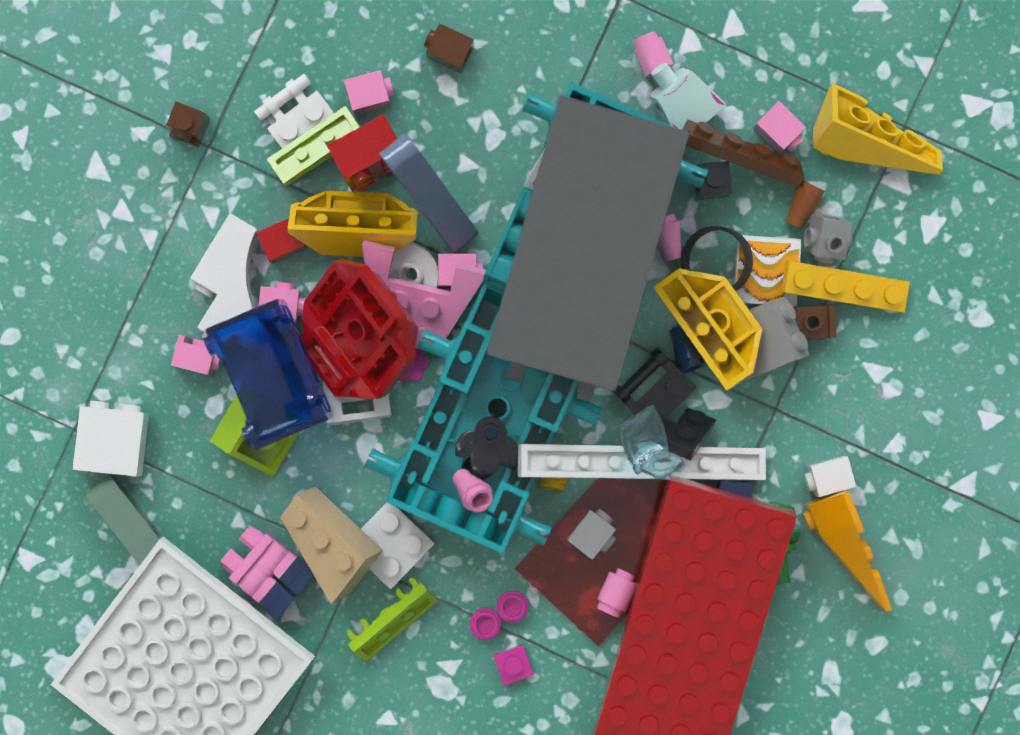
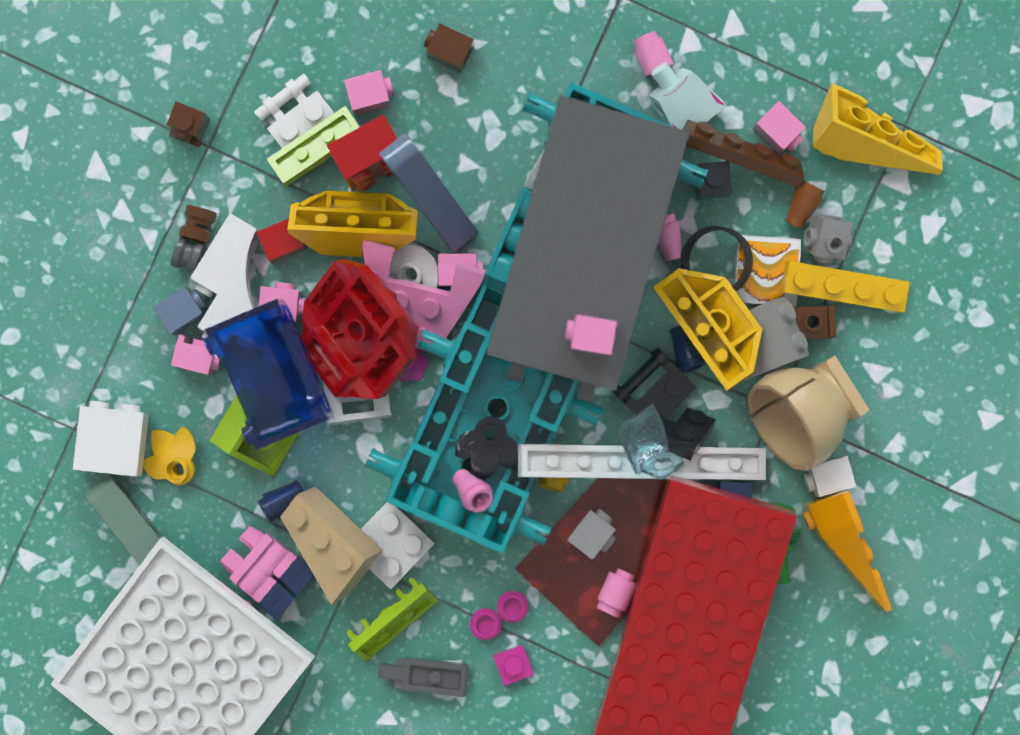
none -> yellow plate [143,427,196,485]
none -> sand blue brick [153,287,206,336]
none -> dark grey wheel [171,237,206,273]
none -> reddish brown wheel [179,205,217,244]
none -> dark blue cone [257,480,304,522]
none -> dark grey hinge [378,657,468,697]
none -> bright pink brick [565,314,617,355]
none -> tan plate [748,356,869,470]

